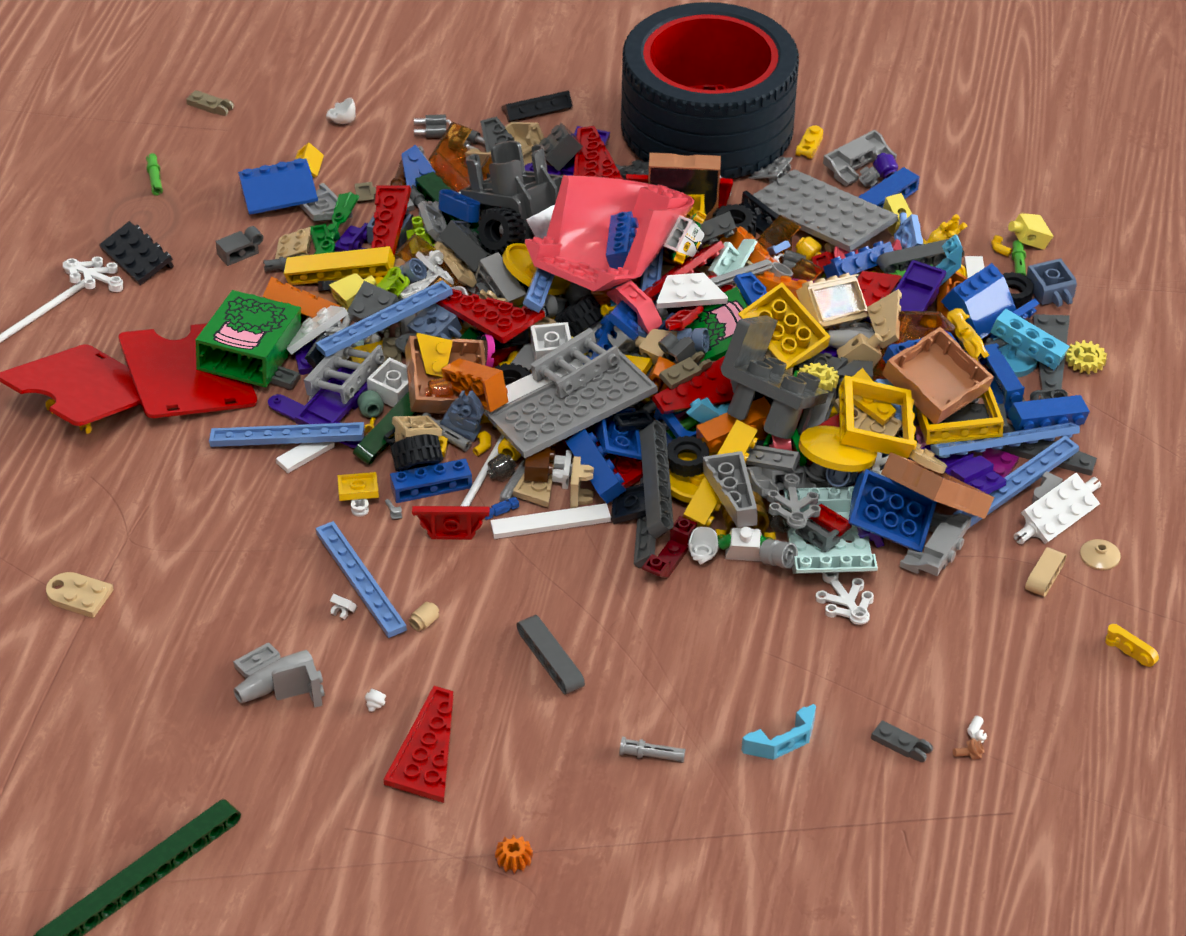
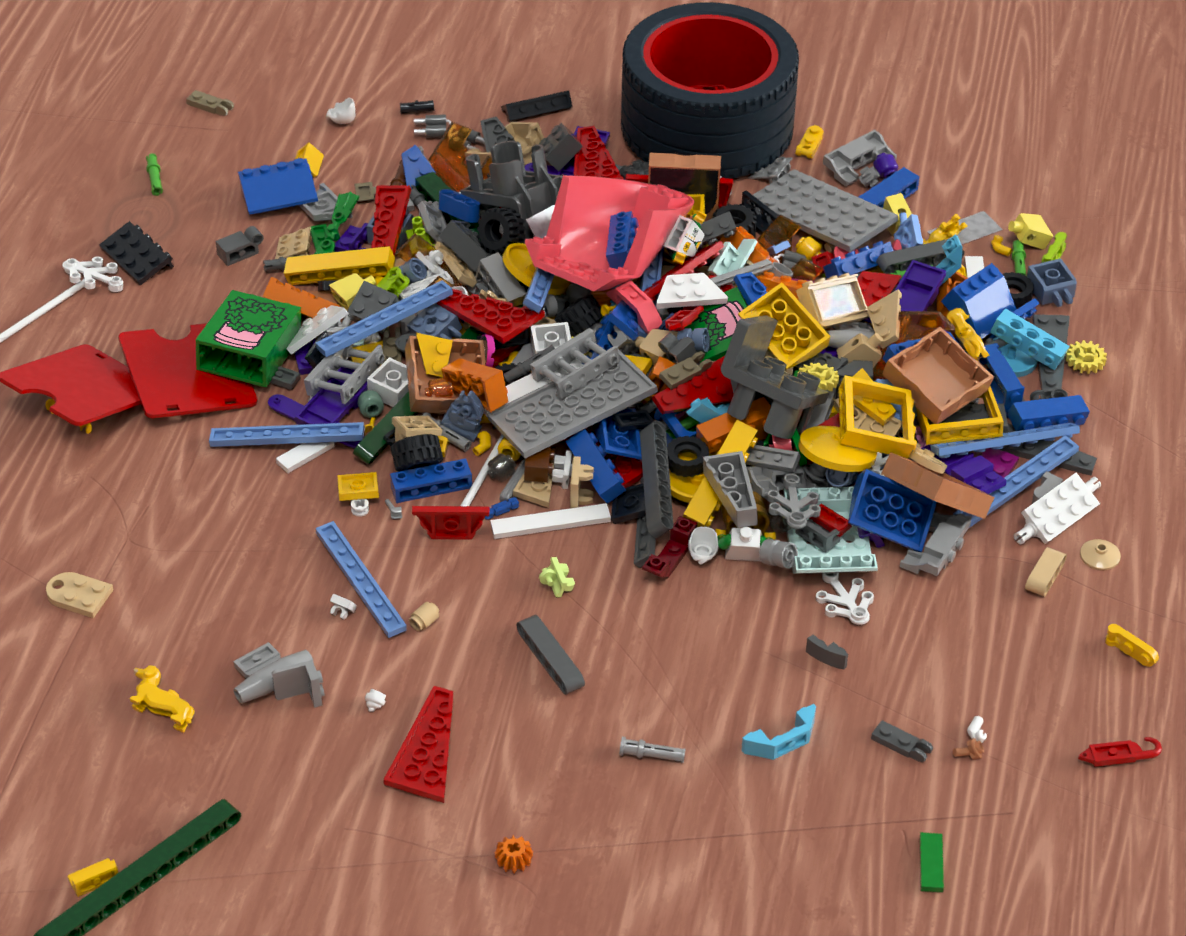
none -> yellow panel [68,858,118,897]
none -> yellow animal [130,665,194,733]
none -> black pin [400,100,434,114]
none -> dark grey pin [503,345,555,384]
none -> yellowish green hips [539,557,575,597]
none -> dark grey slope [806,634,848,670]
none -> green tile [920,832,944,893]
none -> flat silver sticker [927,211,1003,245]
none -> lime hinge [1041,232,1067,263]
none -> red plate [1078,737,1162,767]

